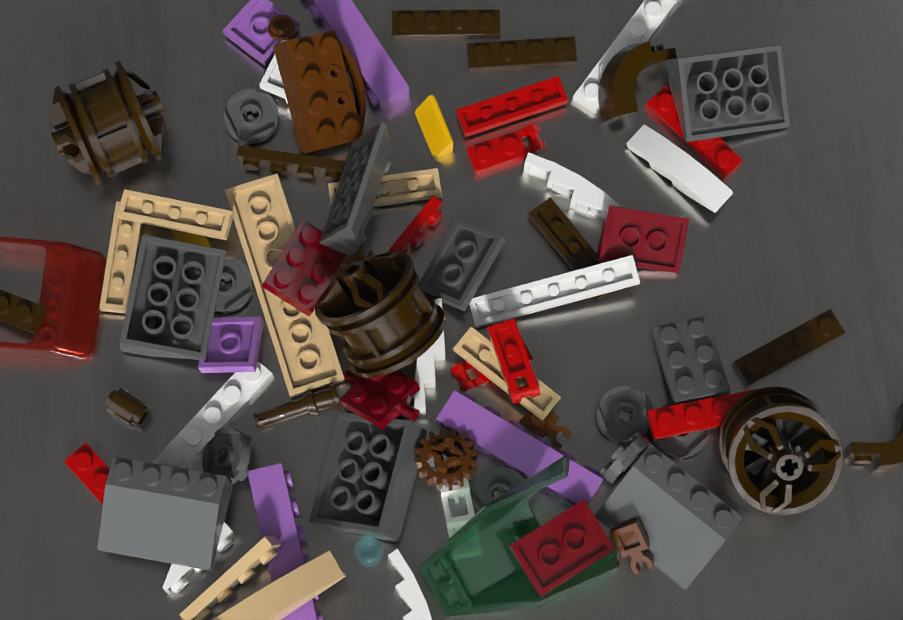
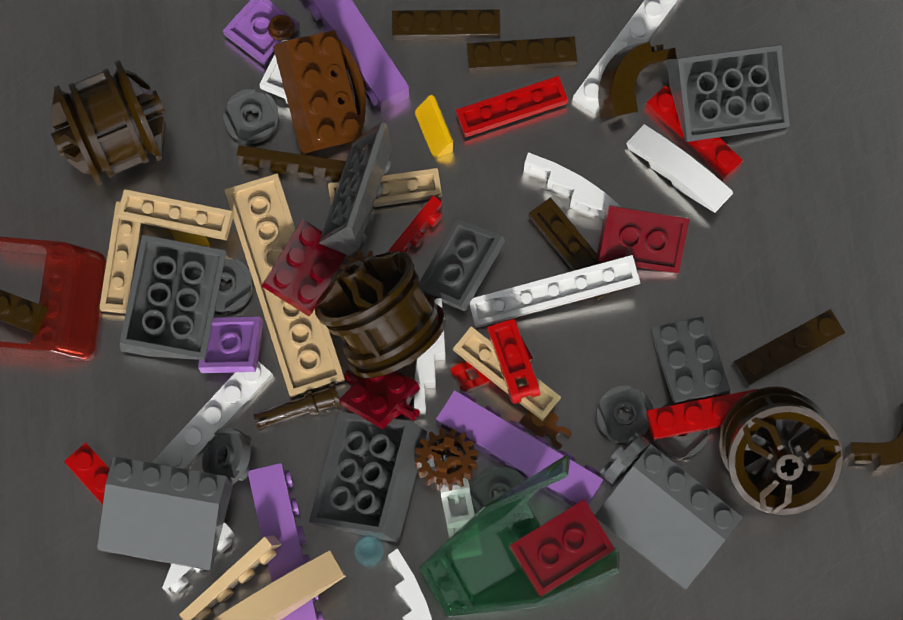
dark brown brick [105,388,150,427] -> none
red plate [466,123,548,175] -> none
reddish brown plate [610,518,654,574] -> none

